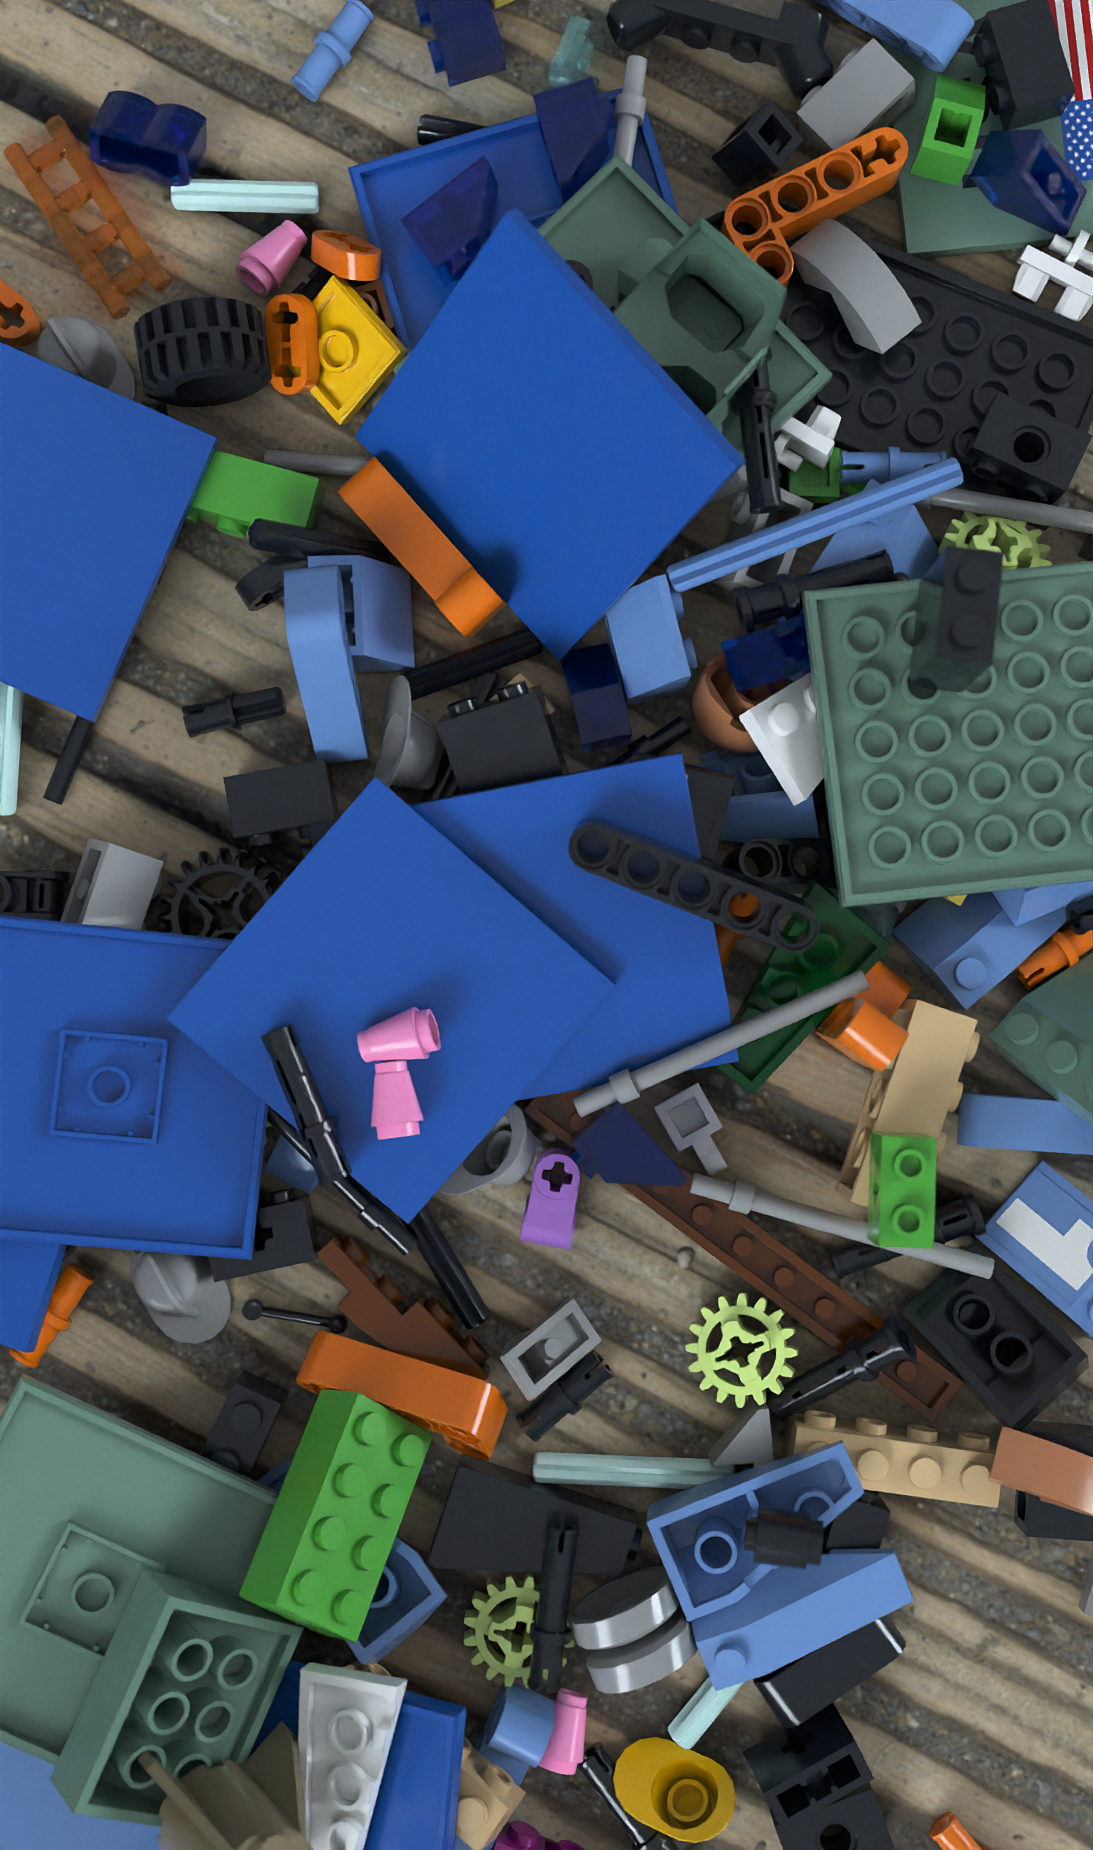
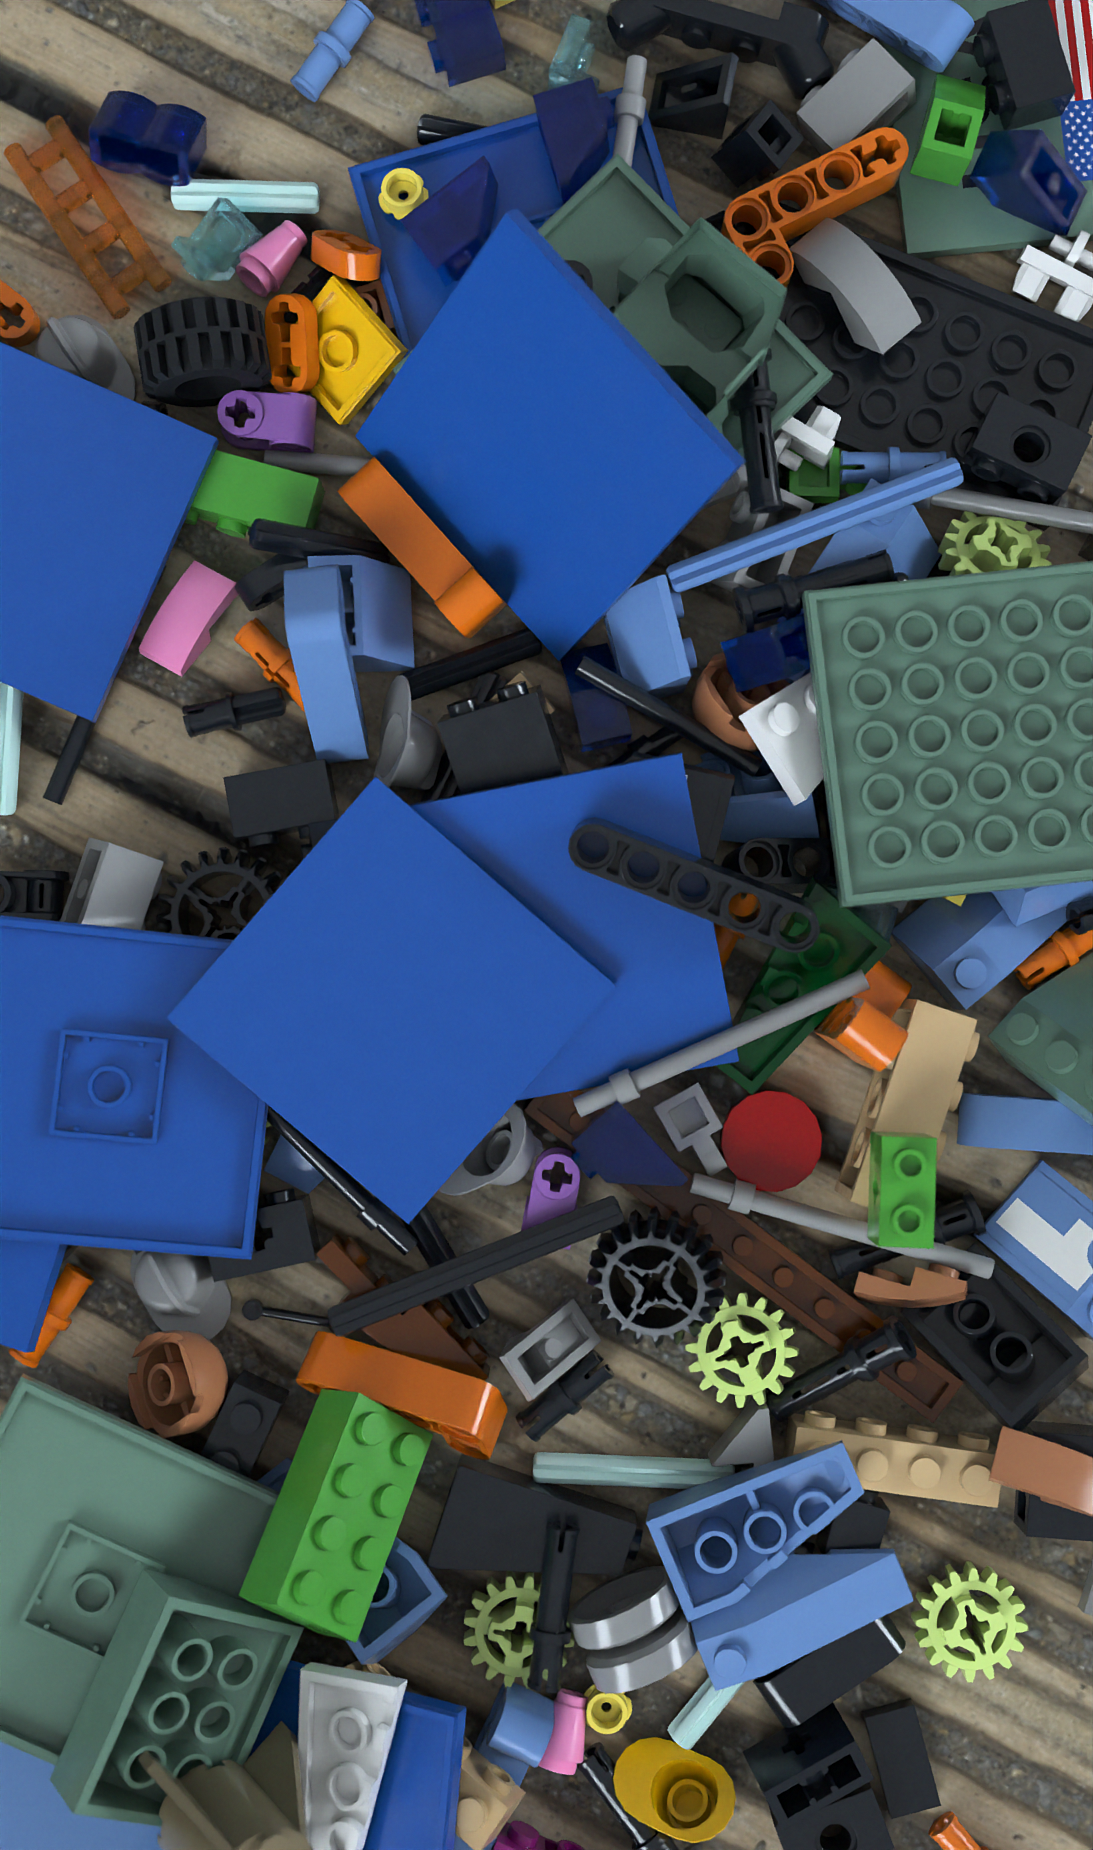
black pin [260,1023,353,1185] -> none
bright pink cone [357,1006,441,1063] -> none
bright pink cone [371,1060,424,1140] -> none
black brick [743,1506,824,1570] -> none
black brick [909,546,1004,693] -> none
none -> nougat cylinder [128,1330,228,1438]
none -> bright pink slope [139,560,238,677]
none -> clear light blue bracket [171,197,262,281]
none -> medium lavender piece [217,390,317,453]
none -> orange pin [234,618,305,712]
none -> black axle [327,1196,624,1337]
none -> light yellow plate [378,168,429,221]
none -> black bar [574,655,763,777]
none -> light yellow plate [583,1684,632,1734]
none -> black gear [586,1207,727,1348]
none -> black slope [648,52,739,139]
none -> red tile [719,1090,822,1192]
none -> nougat slope [854,1263,968,1308]
none -> black tile [862,1698,941,1819]
none -> yellowish green gear [911,1561,1028,1682]

